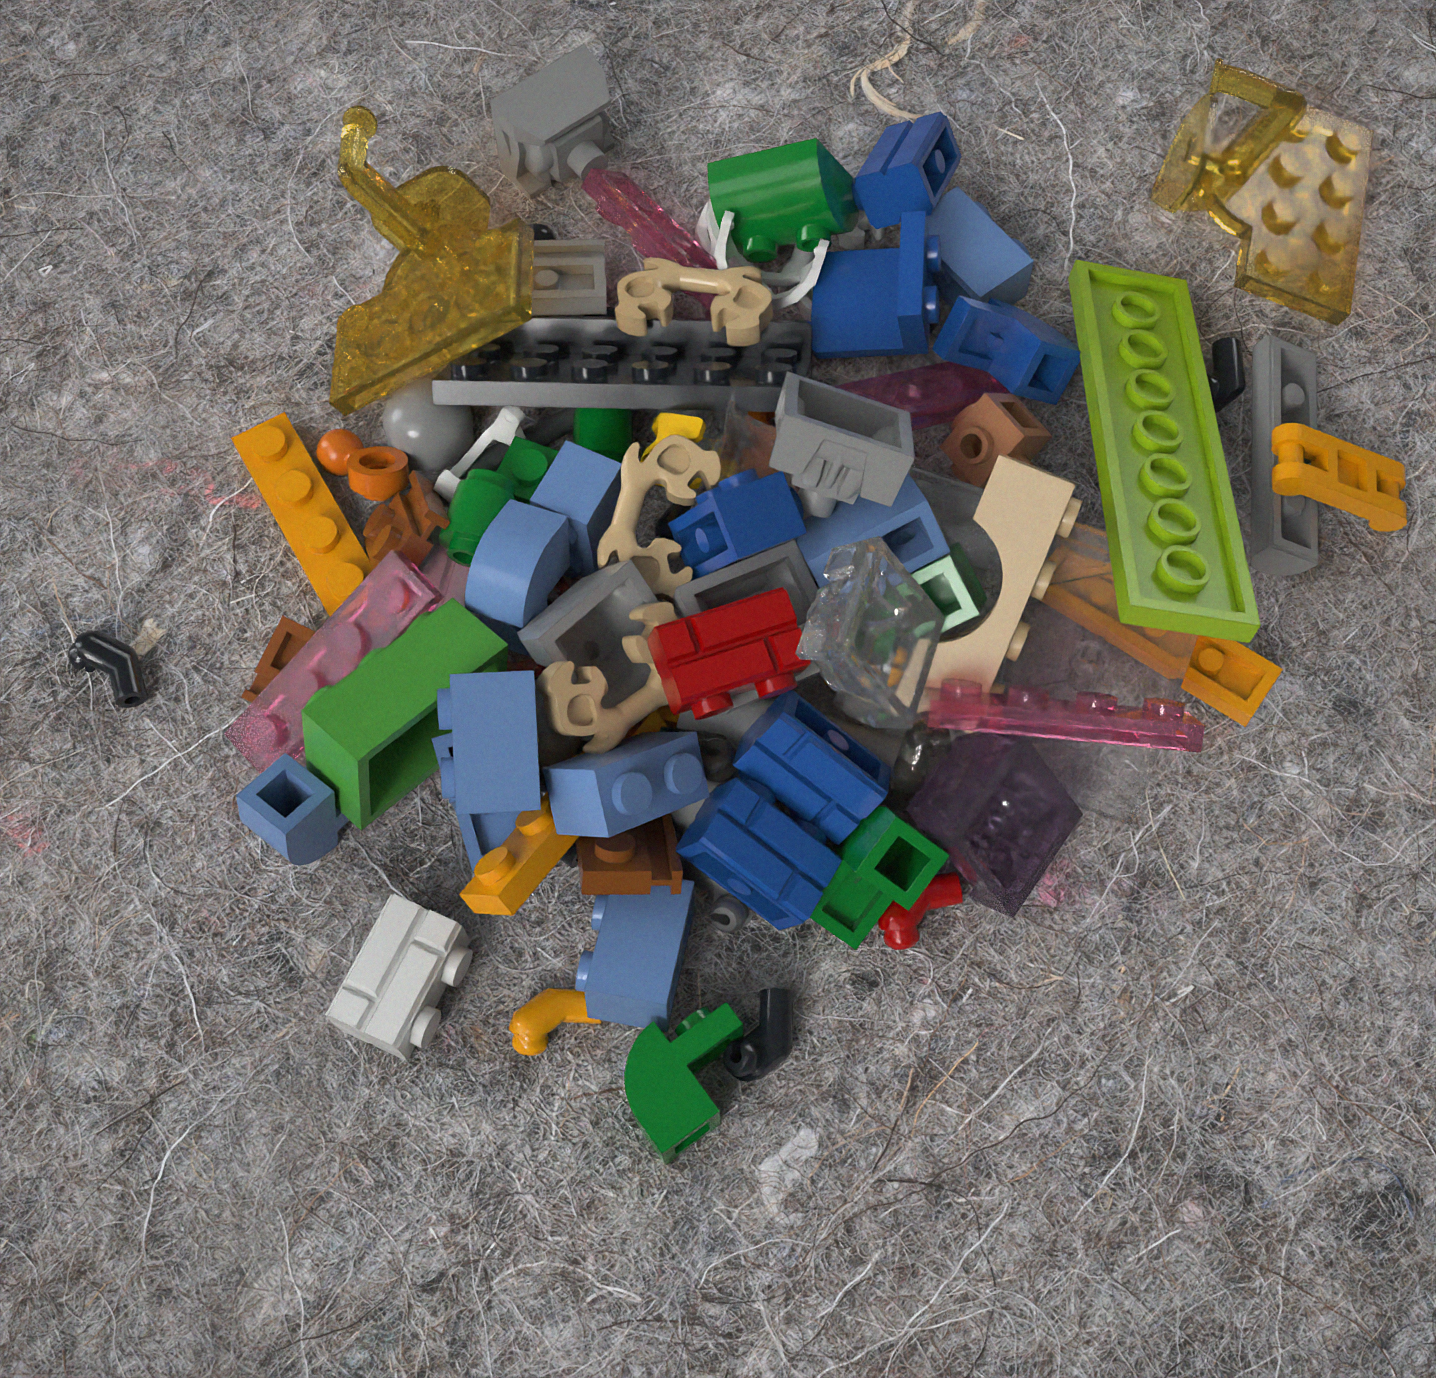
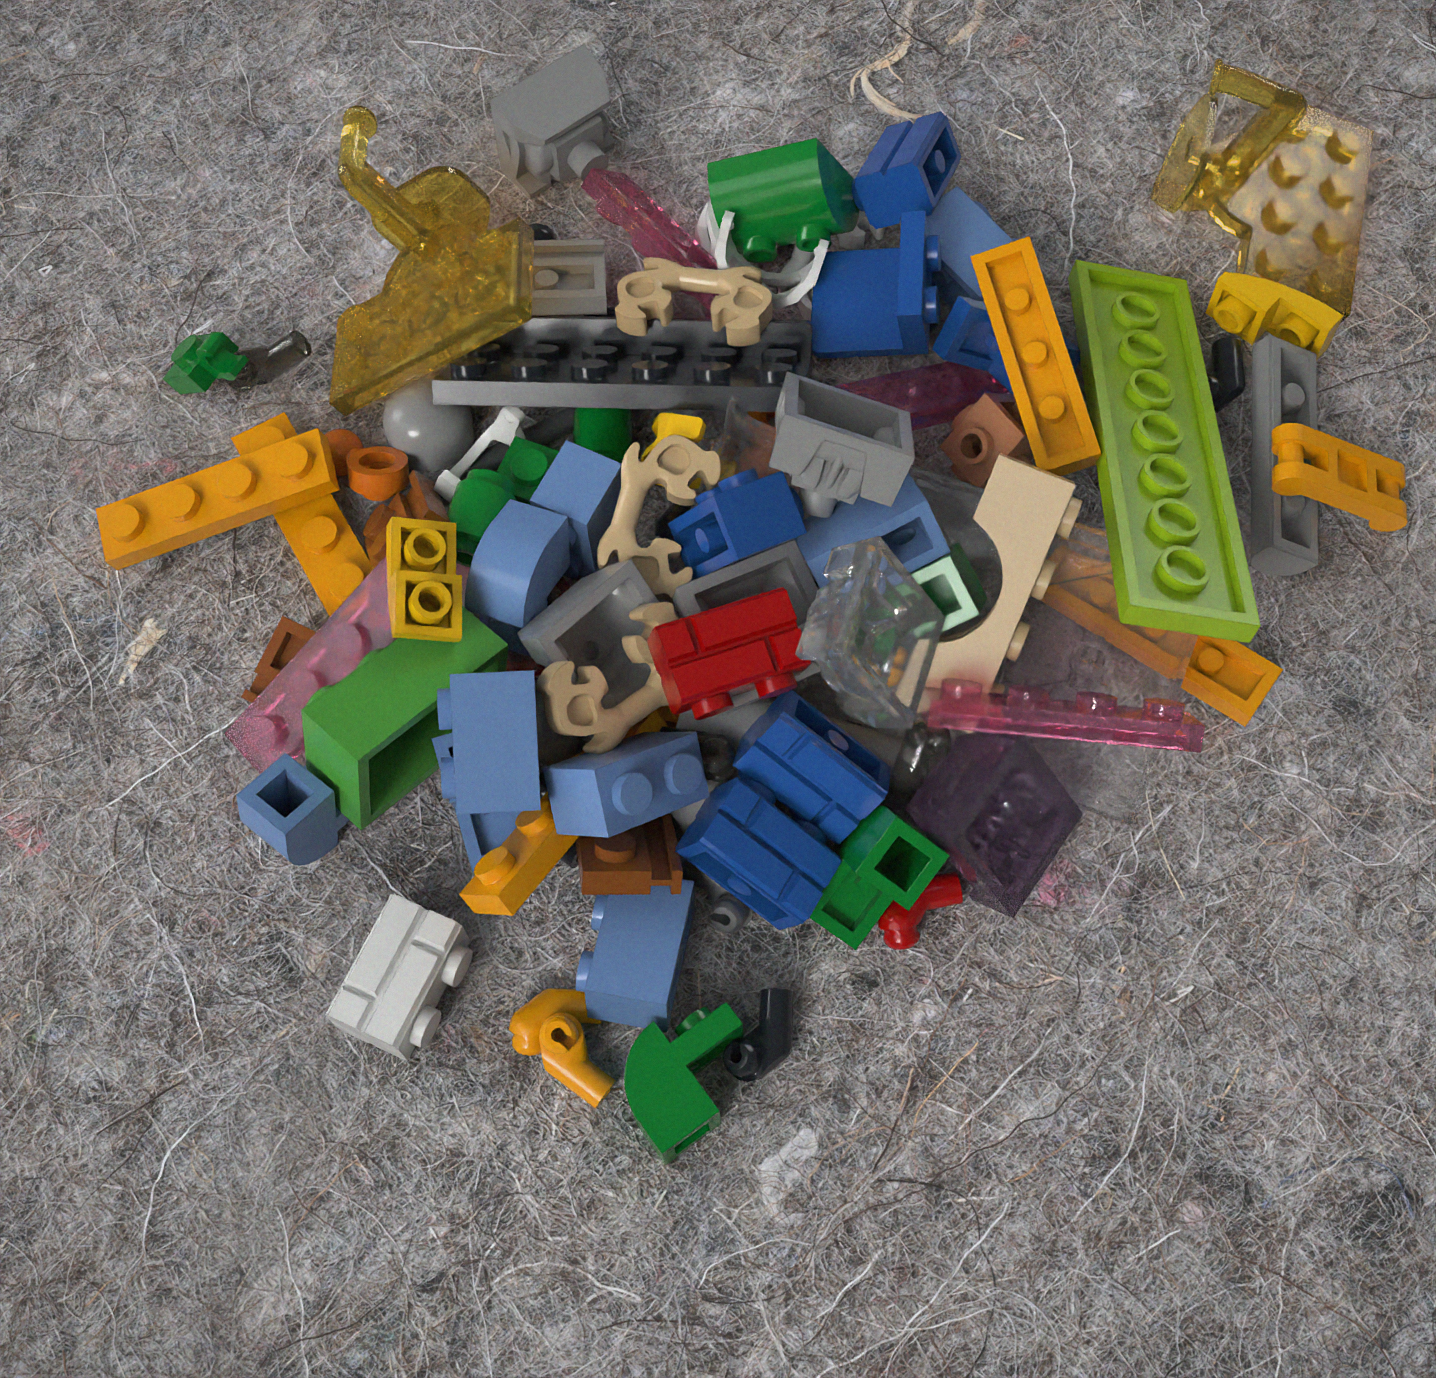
black arm [68,631,148,708] -> none
none -> light orange plate [96,428,340,570]
none -> green plate [163,332,249,395]
none -> clear smoke arm [225,330,312,392]
none -> yellow slope [386,517,462,643]
none -> light orange arm [539,1013,616,1109]
none -> light orange plate [970,236,1102,476]
none -> yellow slope [1205,272,1344,361]

